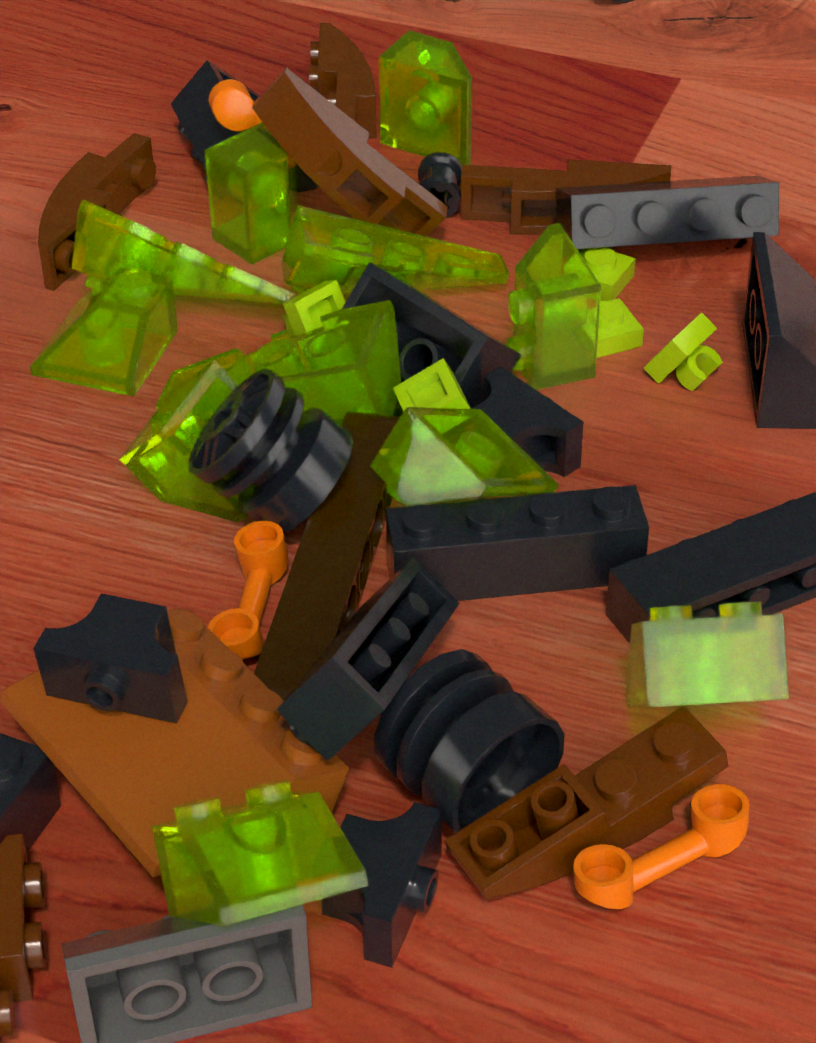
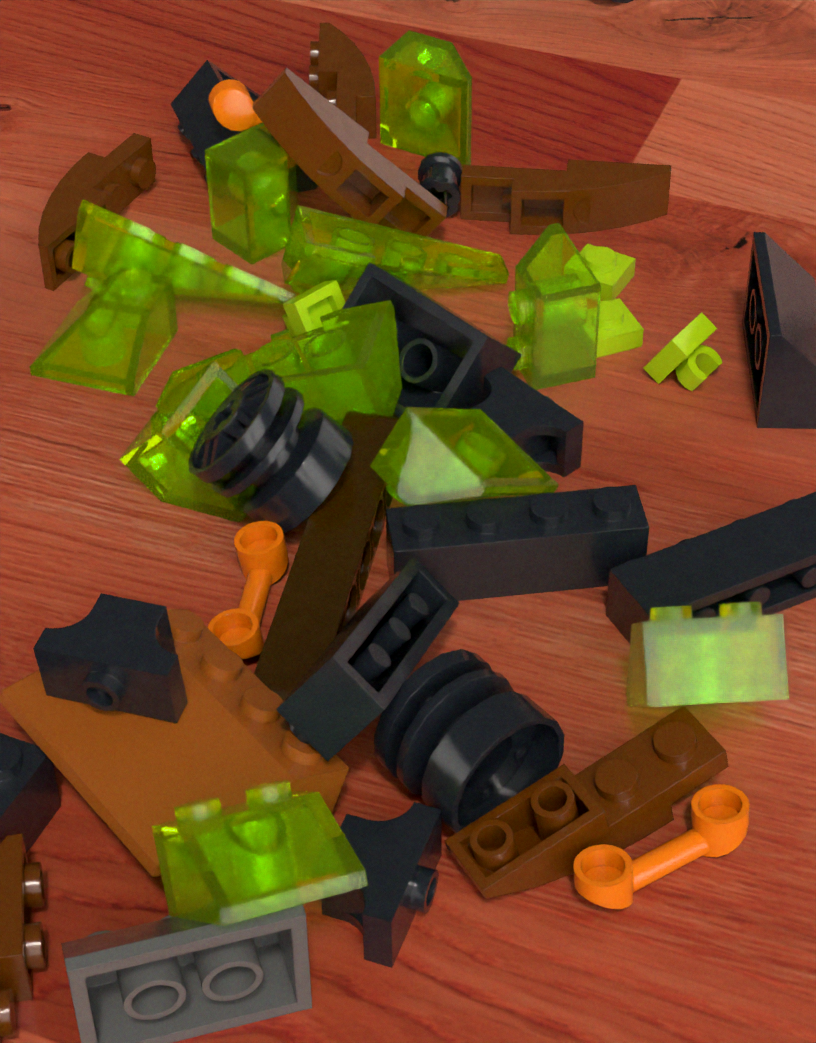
lime plate [393,358,471,439] -> none
brick [556,175,779,249] -> none

